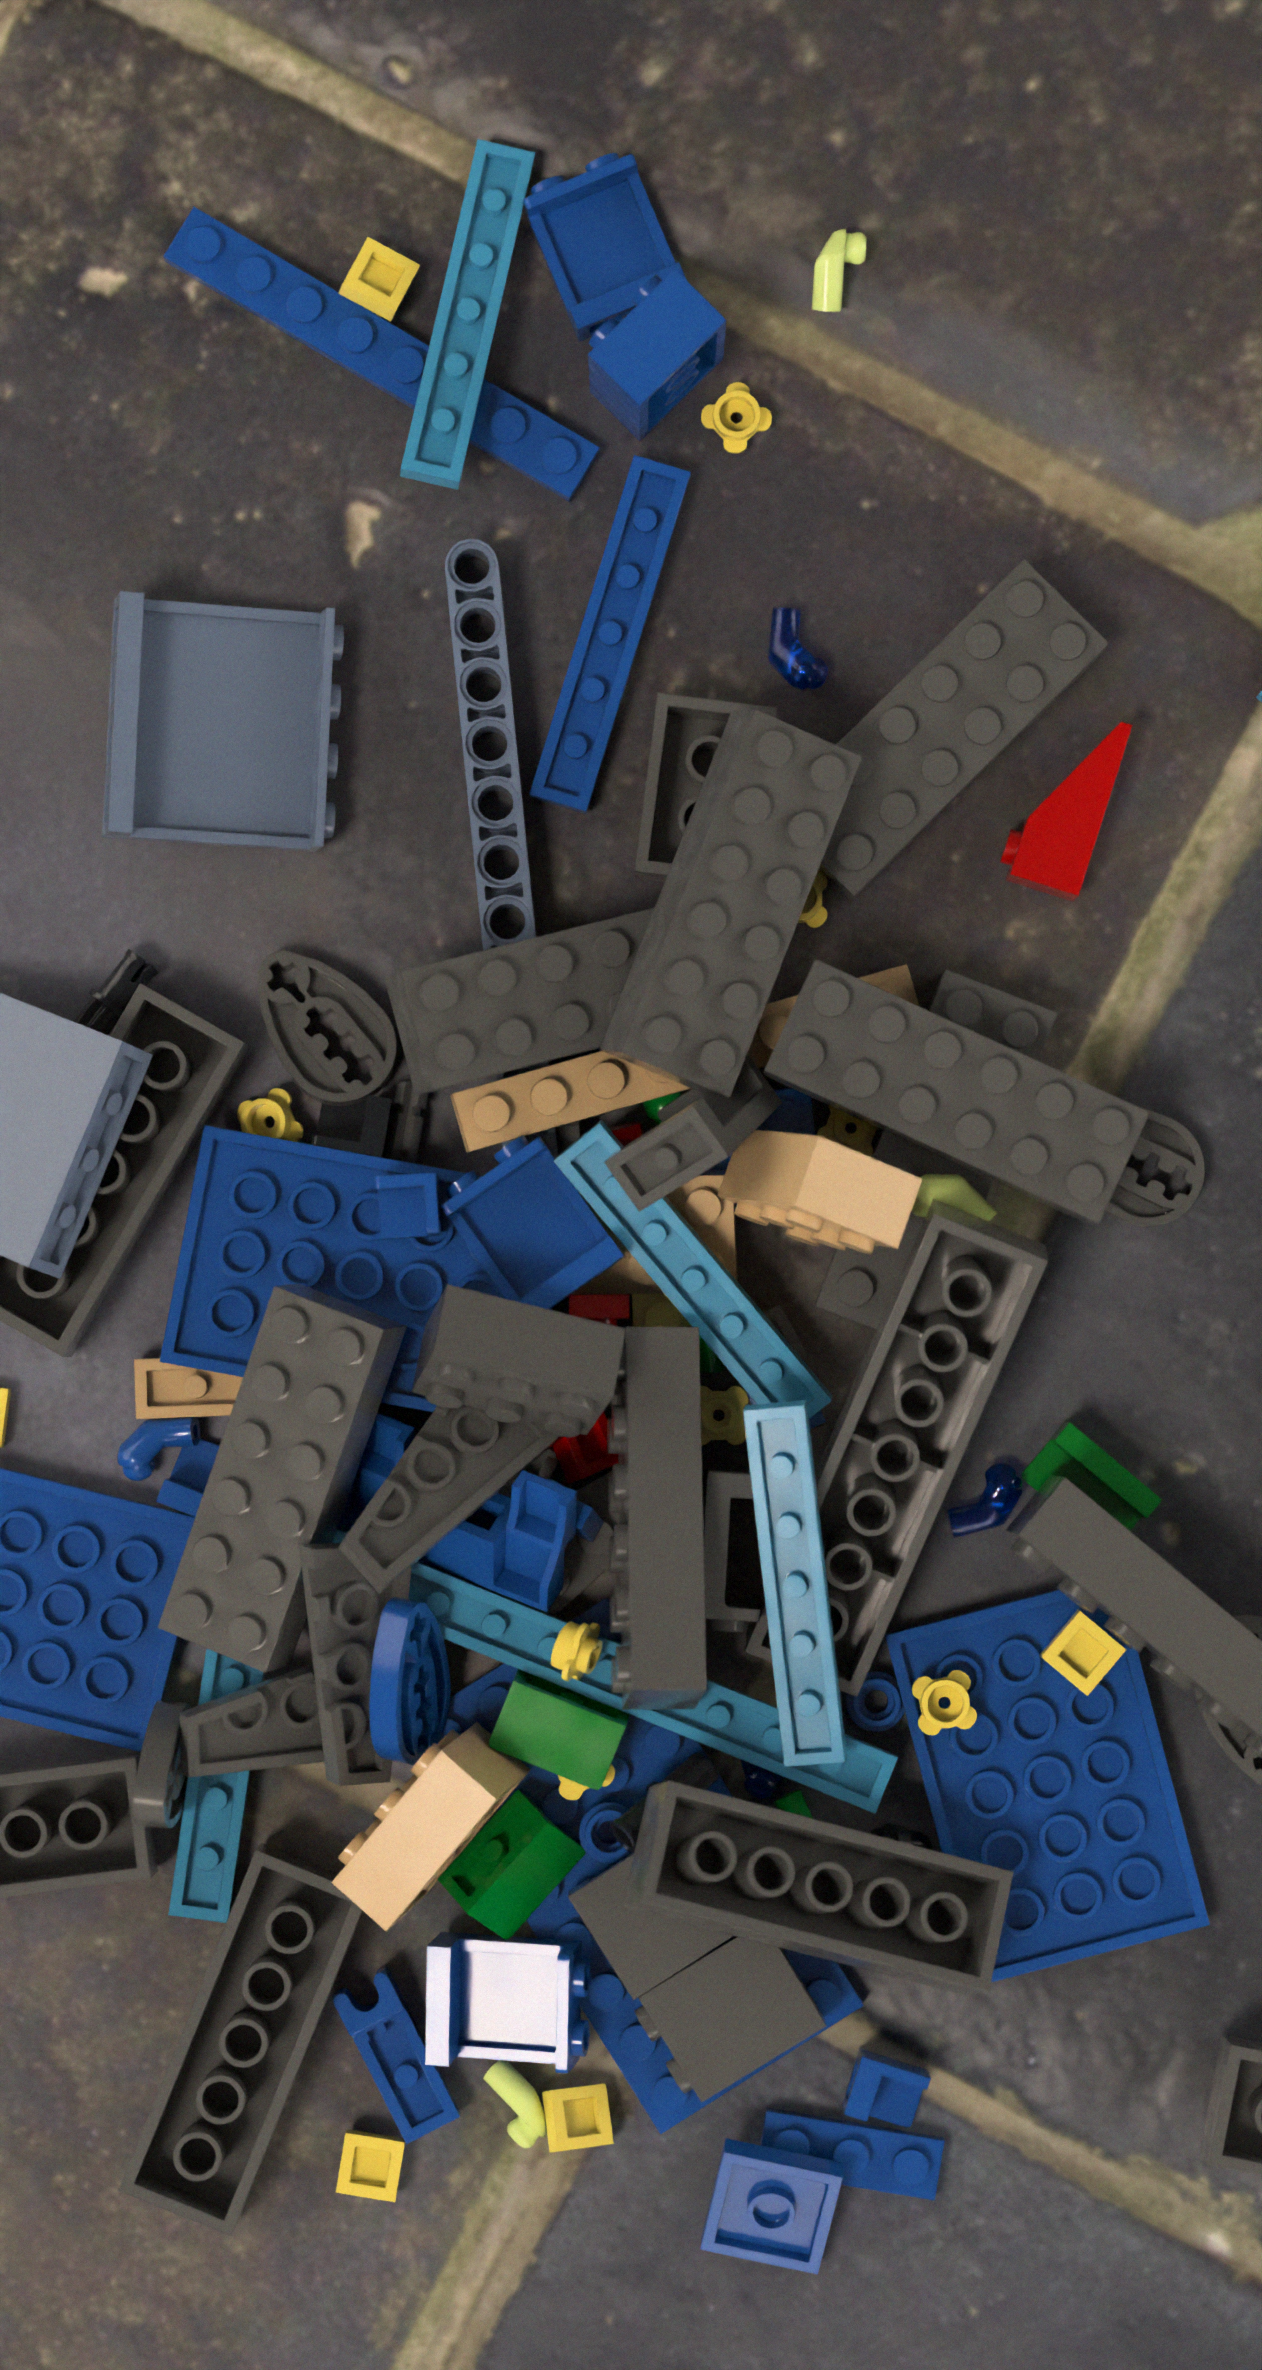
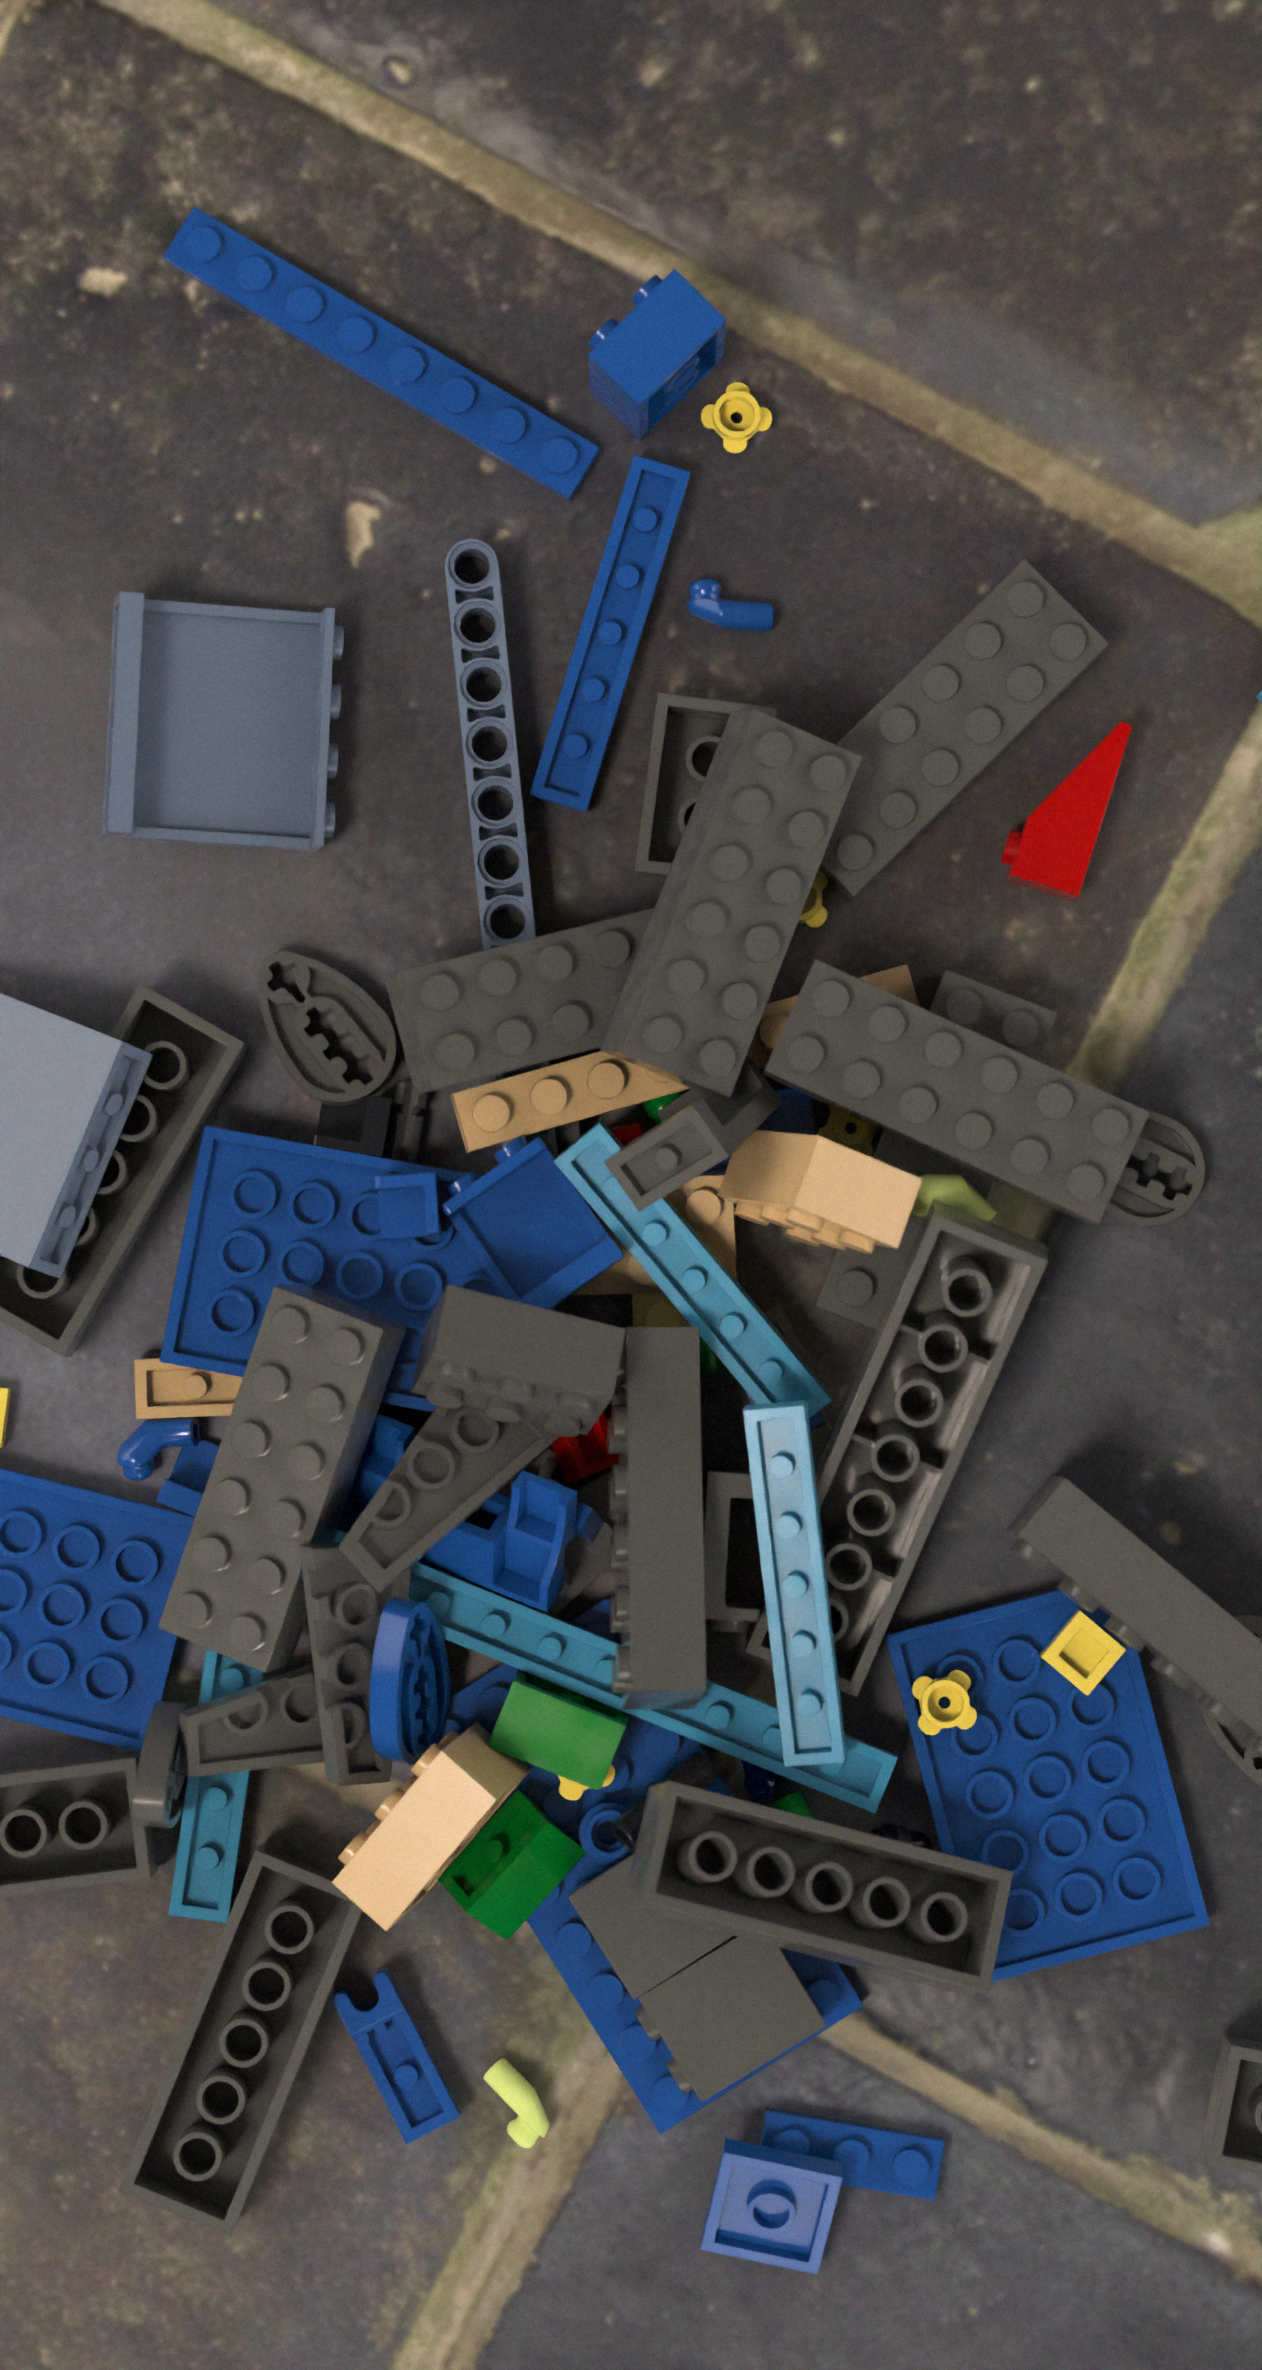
black axle [73,949,159,1035] -> none
light yellow plate [237,1088,303,1142] -> none
light yellow plate [336,2129,405,2202] -> none
light yellow plate [338,237,420,322] -> none
dark azure plate [400,139,535,490] -> none
panel [425,1932,591,2074] -> none
blue panel [523,153,687,342] -> none
light yellow plate [542,2083,614,2153] -> none
light yellow plate [551,1621,603,1681] -> none
red plate [569,1294,630,1327] -> none
light yellow plate [700,1386,749,1445] -> none
clear blue arm [768,607,828,690] -> none
yellowish green arm [812,229,867,312] -> none
blue panel [841,2048,931,2128] -> none
blue plate [846,1671,904,1732] -> none
clear blue arm [946,1463,1023,1538] -> none
green panel [1021,1421,1162,1531] -> none
none -> blue arm [686,579,773,632]

